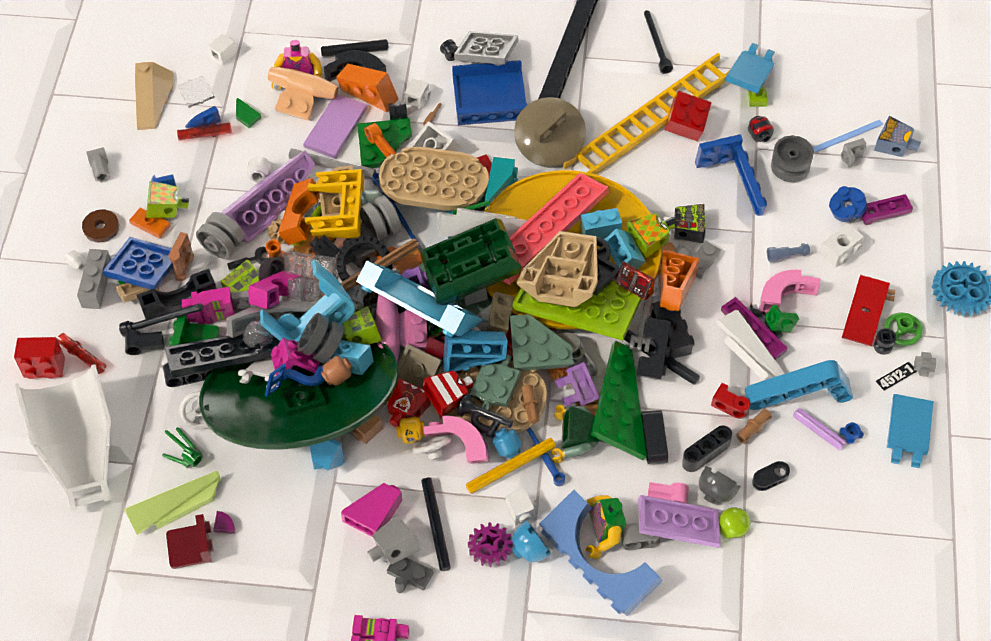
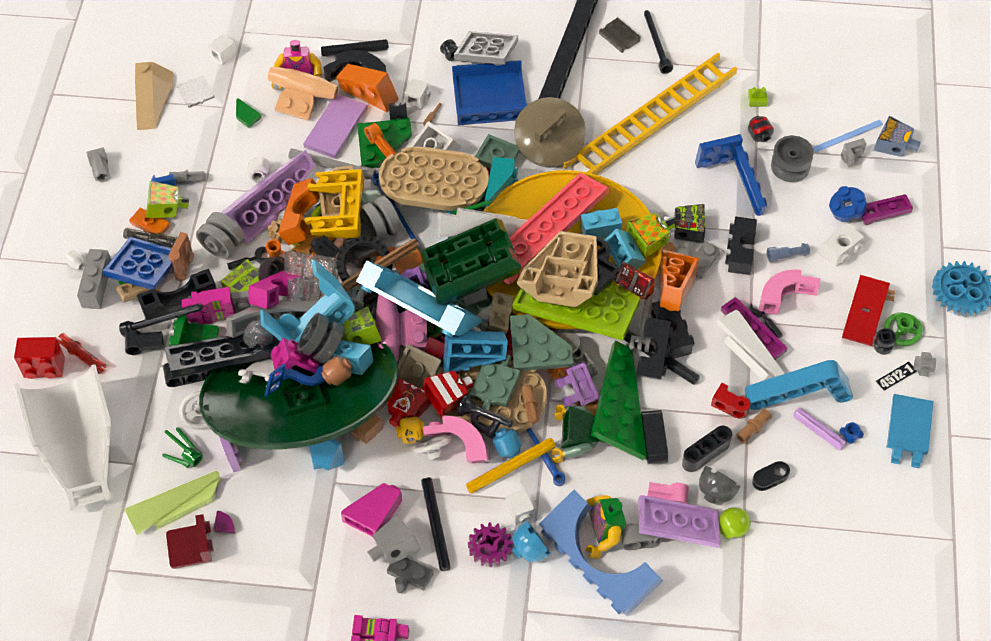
reddish brown tile [82,209,120,243] -> none
clear red pin [177,122,232,141] -> none
blue plate [185,106,221,129] -> none
red brick [664,91,712,142] -> none
dark azure tile [725,43,775,94] -> none
green bracket [765,305,799,332] -> none
none -> clear smoke pin [123,227,178,248]
none -> light grey axle [169,169,206,184]
none -> lavender plate [219,436,242,472]
none -> sand green plate [474,134,520,169]
none -> clear smoke plate [599,17,641,53]
none -> black arch [725,216,757,275]

